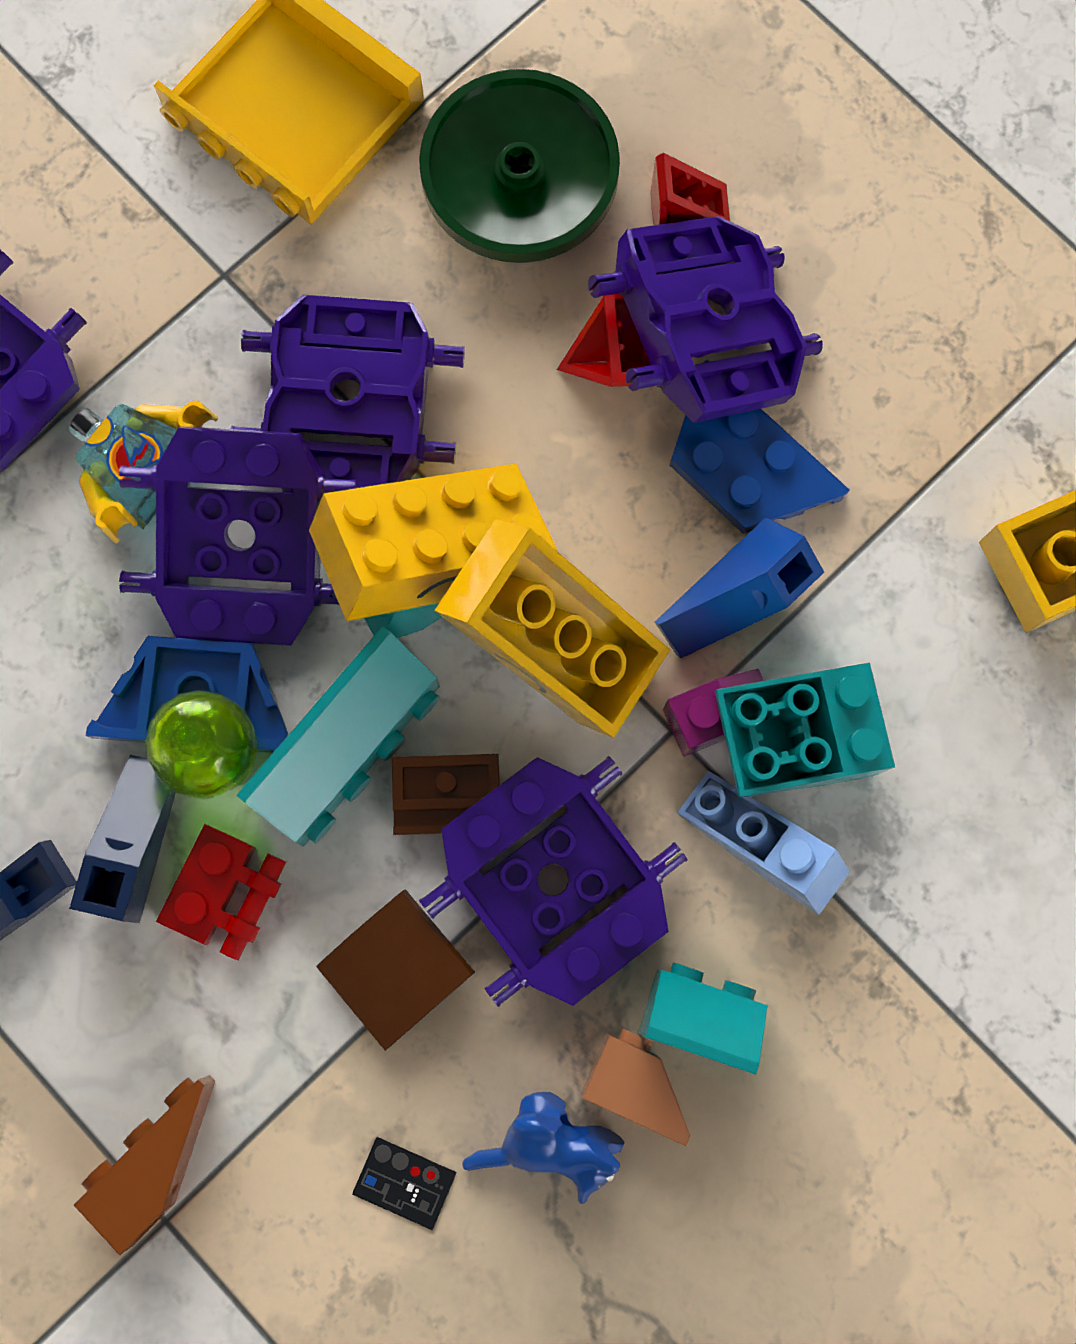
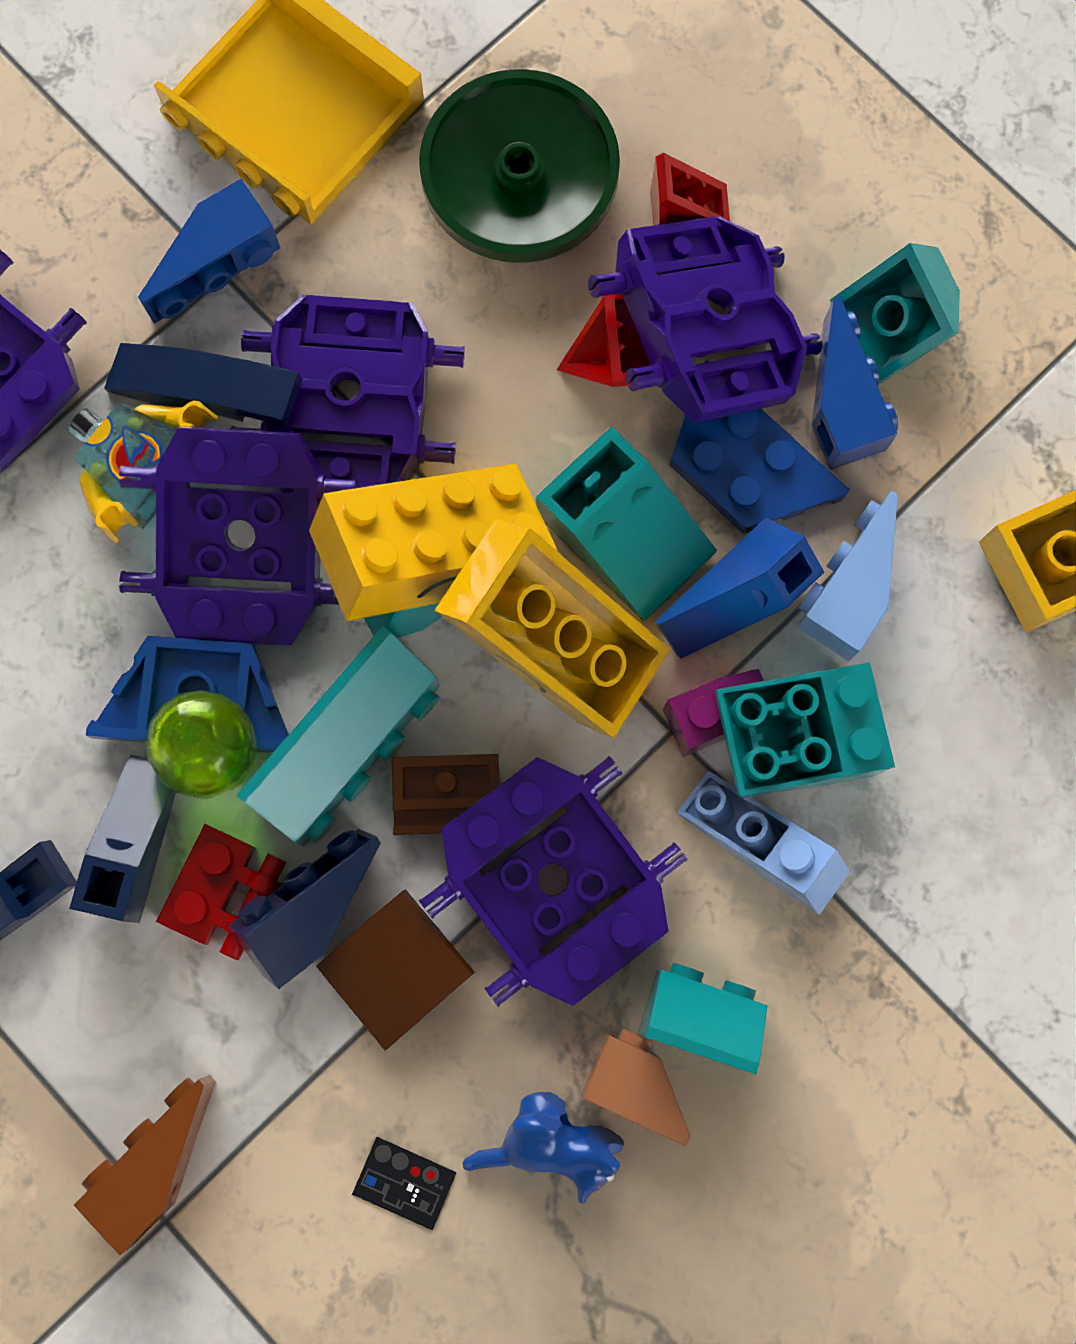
none -> dark blue slope [104,343,302,427]
none -> blue slope [138,178,281,324]
none -> dark blue slope [228,828,381,989]
none -> teal slope [536,426,717,622]
none -> light blue slope [797,490,898,662]
none -> blue slope [812,296,898,470]
none -> teal slope [830,243,960,384]

